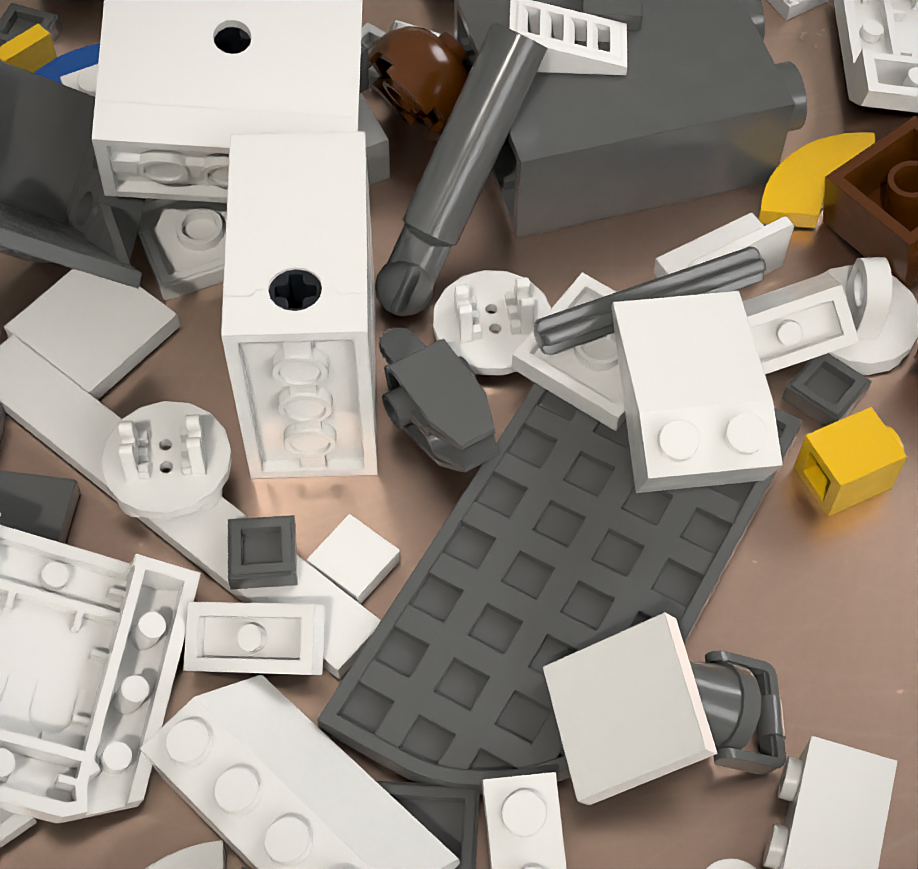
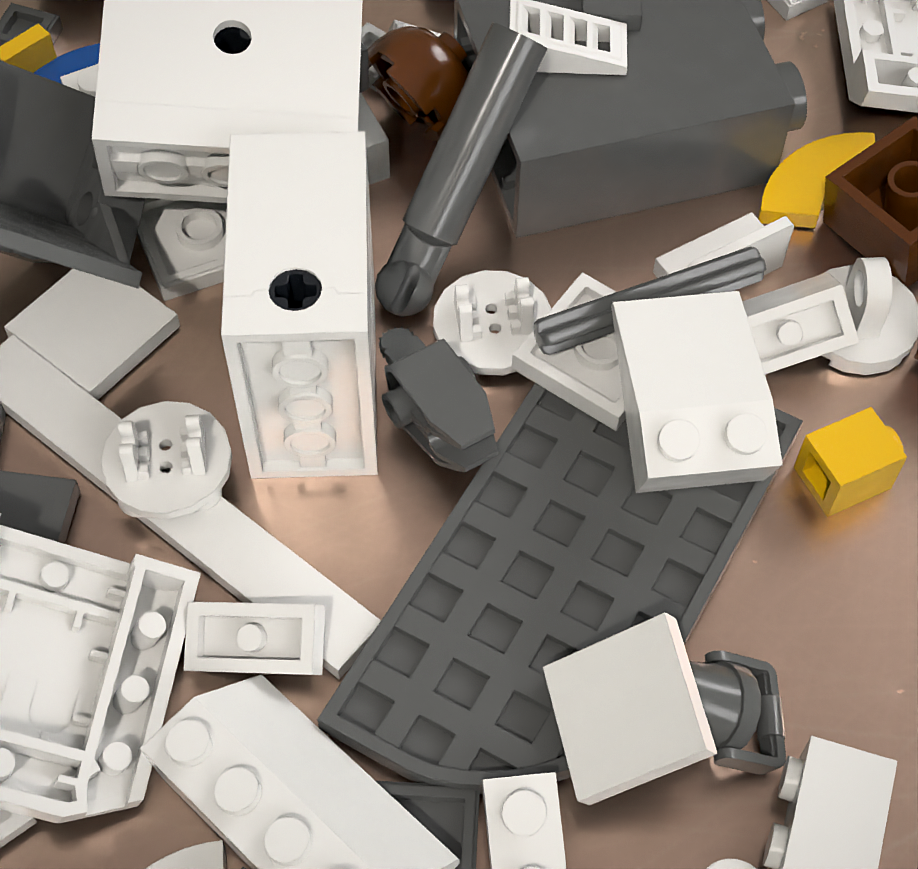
dark grey tile [228,515,298,590] -> none
white tile [307,514,400,604] -> none
dark grey tile [782,353,872,427] -> none

